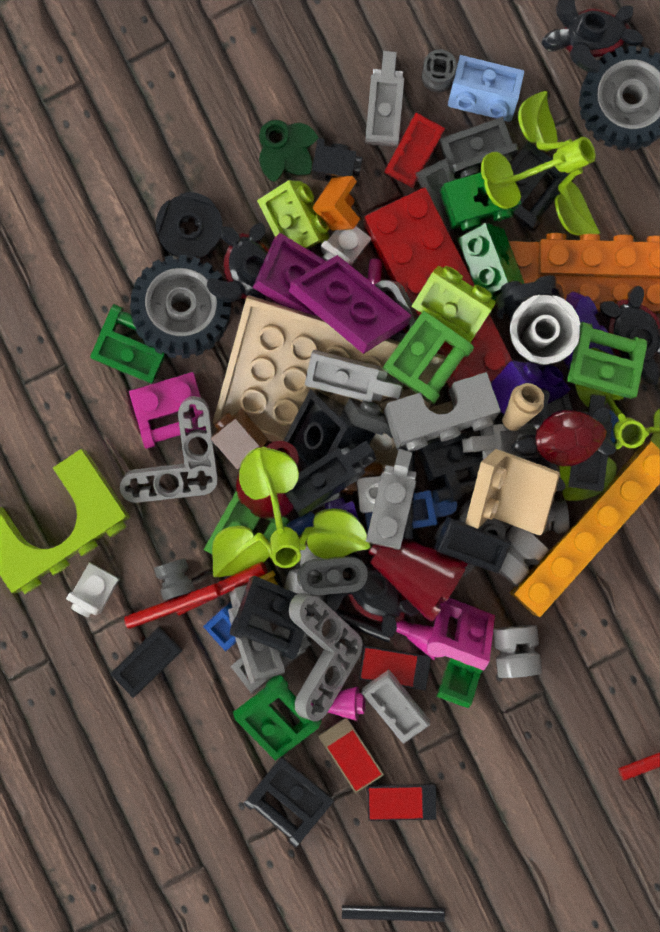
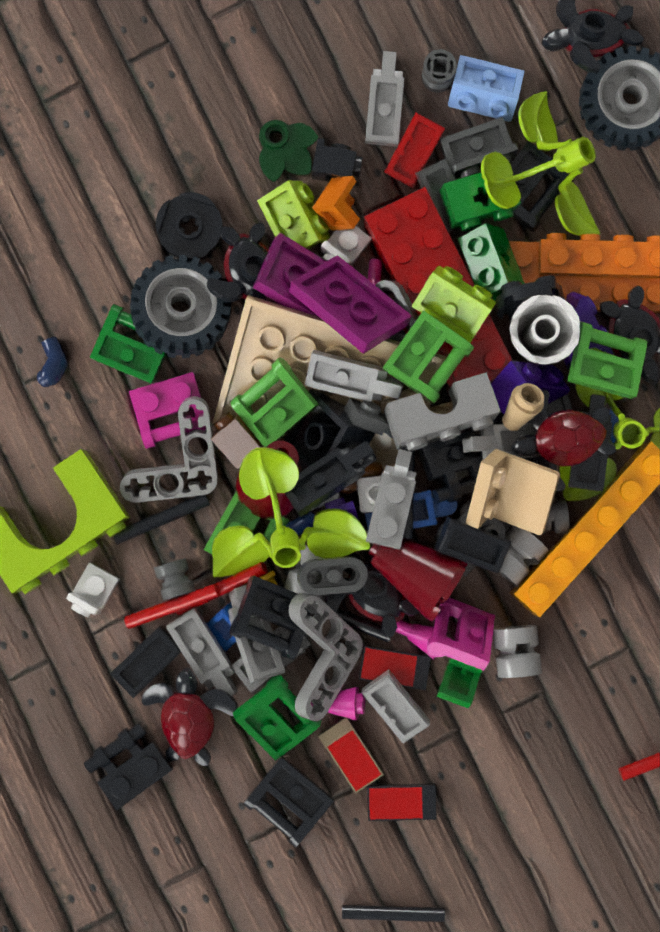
none -> dark blue arm [37,337,67,387]
none -> black plate [84,722,173,810]
none -> black bar [113,495,210,545]
none -> animal [142,667,238,766]
none -> light grey hinge [166,608,238,696]
none -> bright green plate [230,357,319,447]

